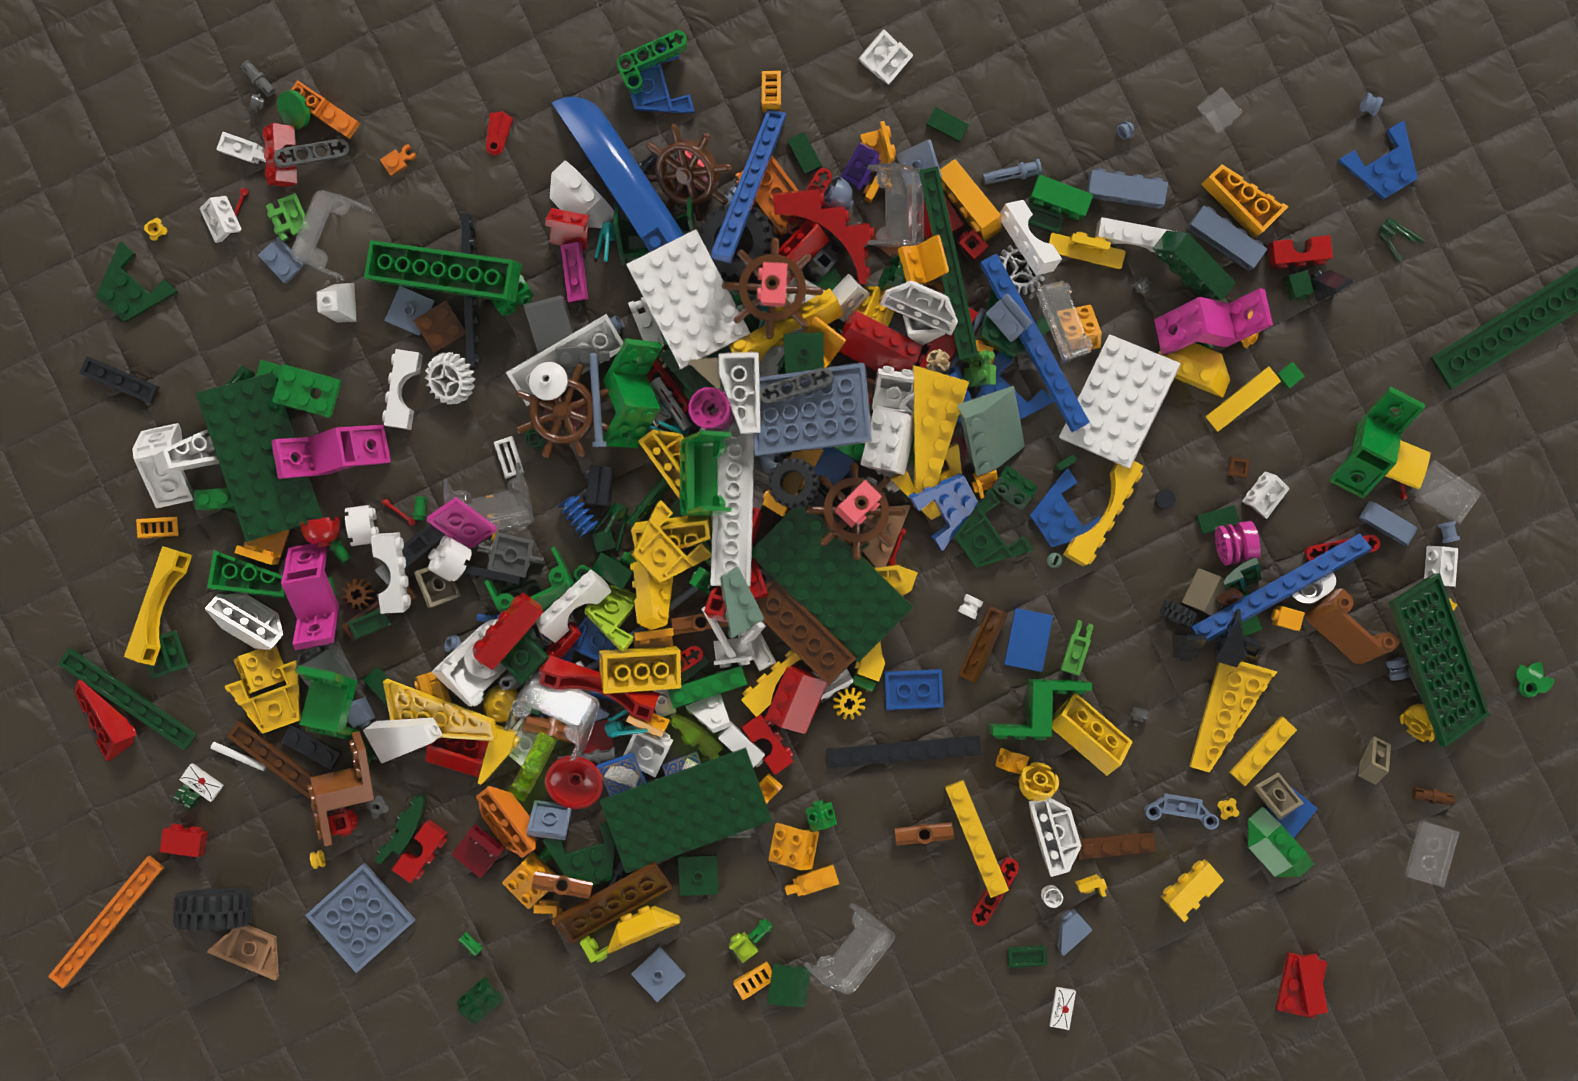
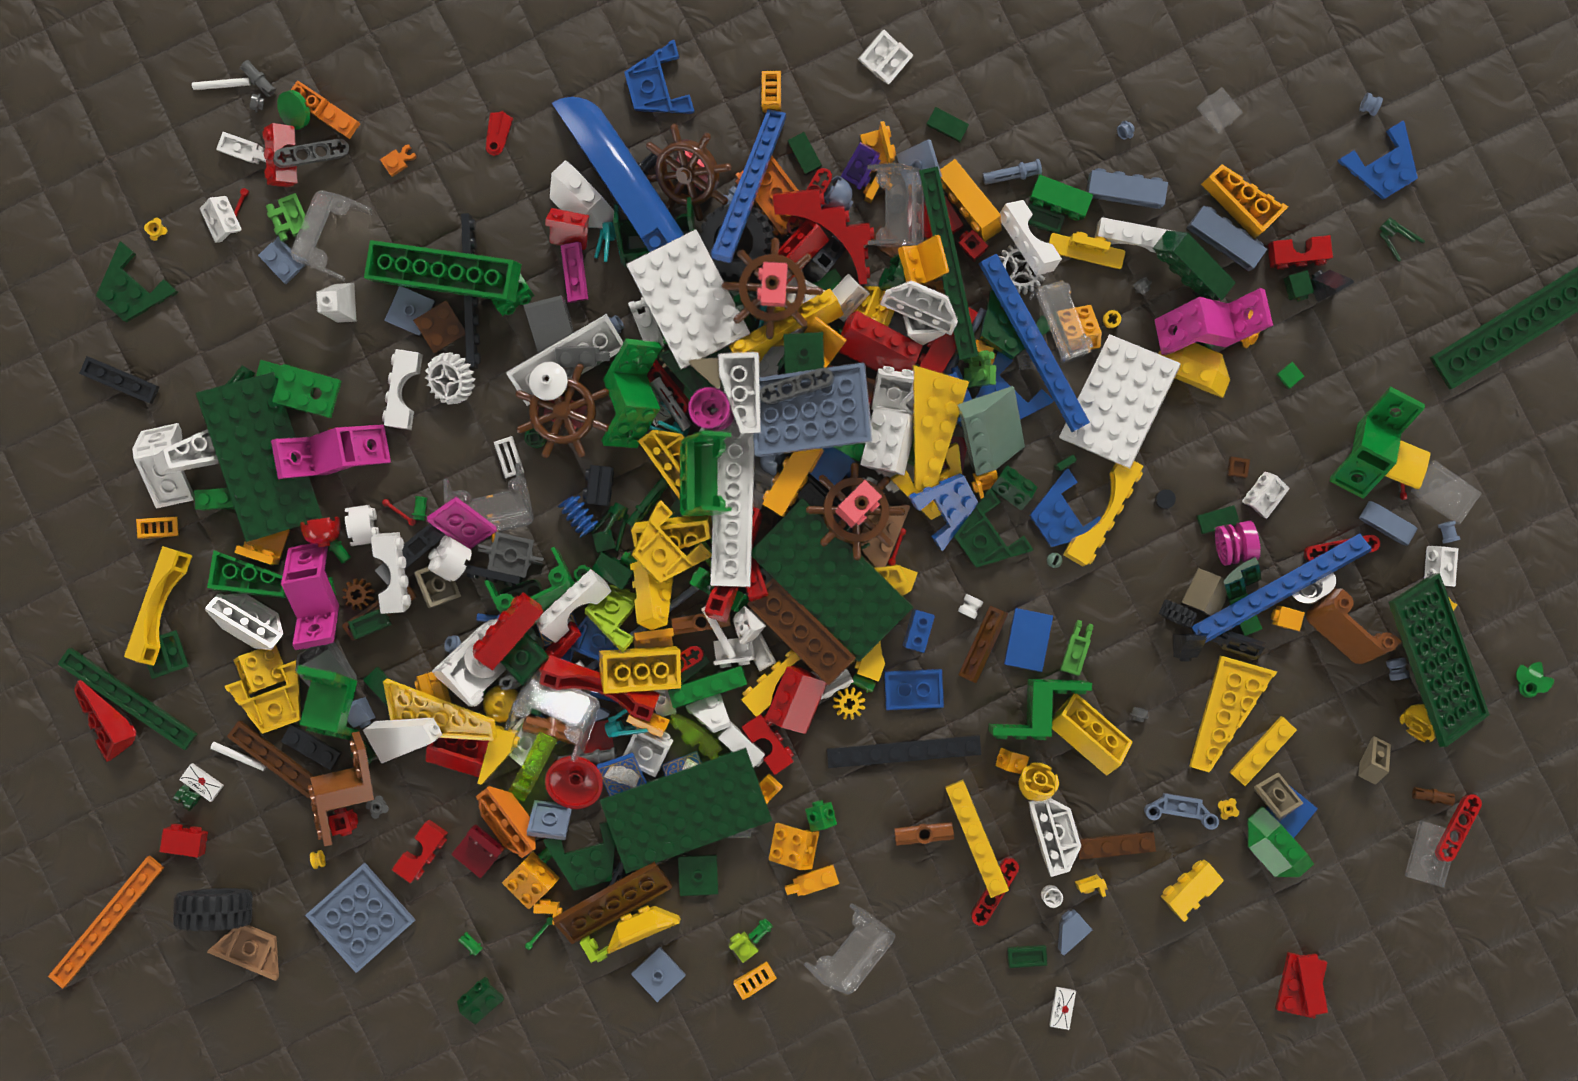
dark green slope [374,794,427,864] -> none
dark orange piece [532,871,593,899] -> none
sand blue bar [589,353,606,447] -> none
green beam [617,30,688,95] -> none
sand green wing [720,567,764,638] -> none
dark green slope [767,963,812,1007] -> none
black tyre [768,458,820,508] -> none
tan gear [926,349,950,373] -> none
sand blue plate [986,294,1033,342] -> none
yellow slope [1206,366,1281,432] -> none
black slope [1215,608,1247,668] -> none
reddish brown tile [1216,587,1244,607] -> none
none -> white bar [192,78,251,90]
none -> green hinge [525,917,553,950]
none -> blue panel [902,609,935,653]
none -> yellow bush [1102,310,1121,328]
none -> red beam [1435,794,1482,862]

